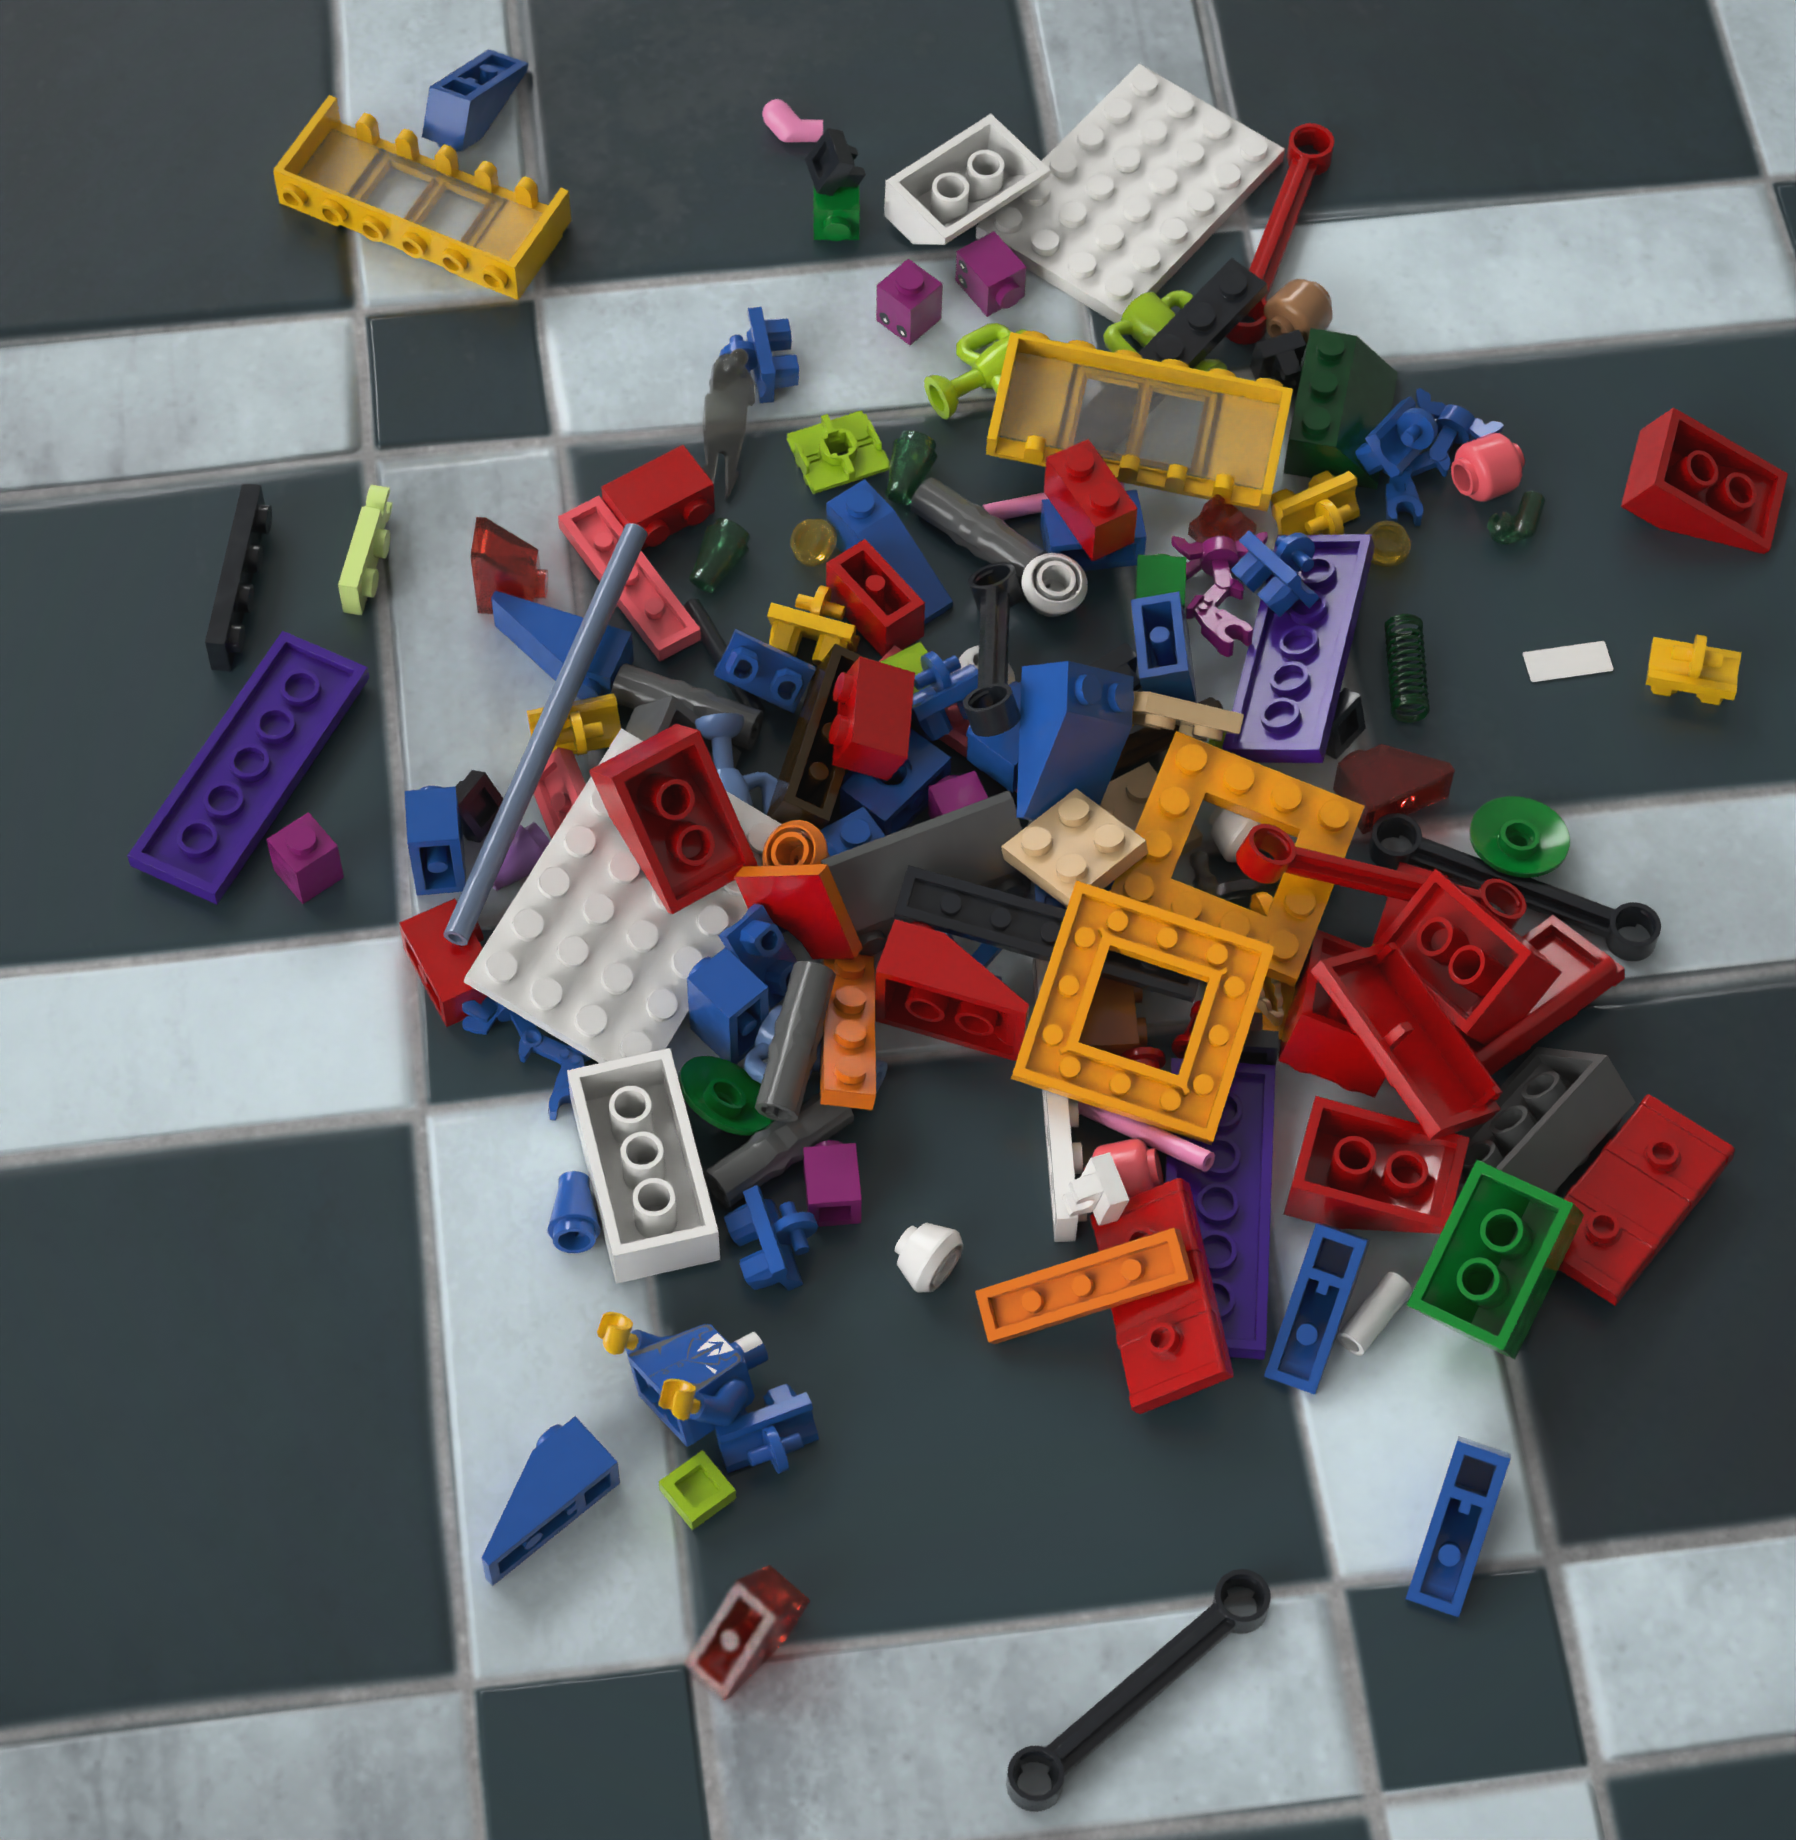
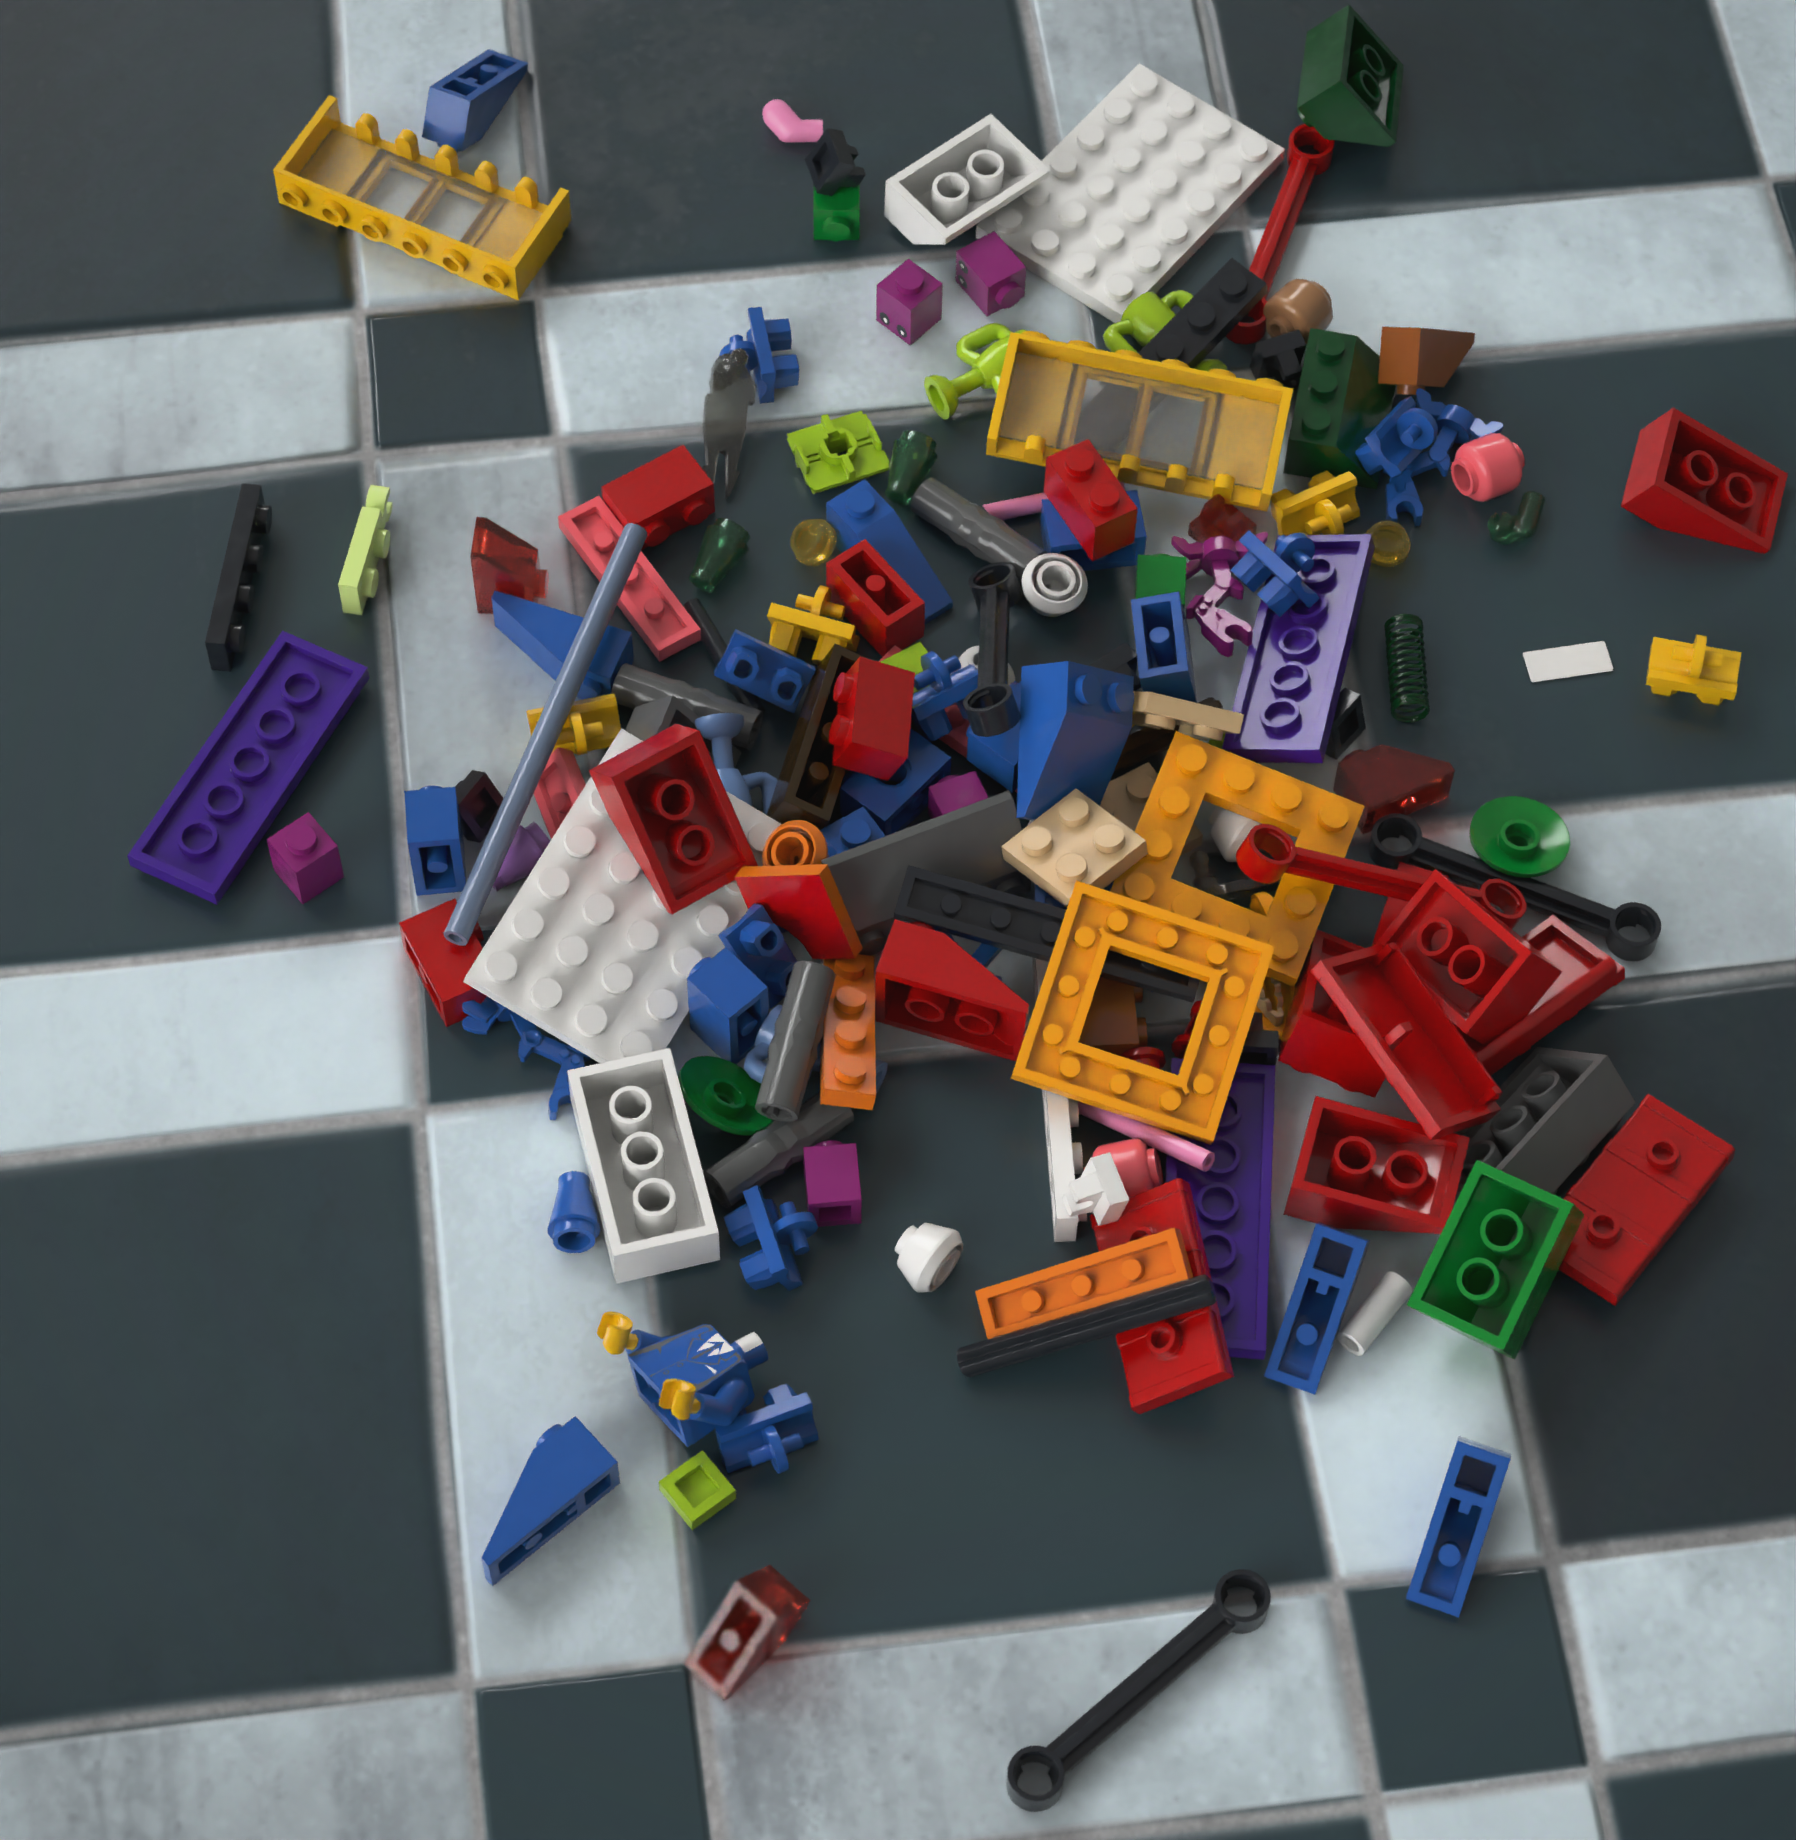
none -> black axle [956,1275,1216,1377]
none -> dark green slope [1297,4,1404,147]
none -> dark orange slope [1378,327,1475,395]

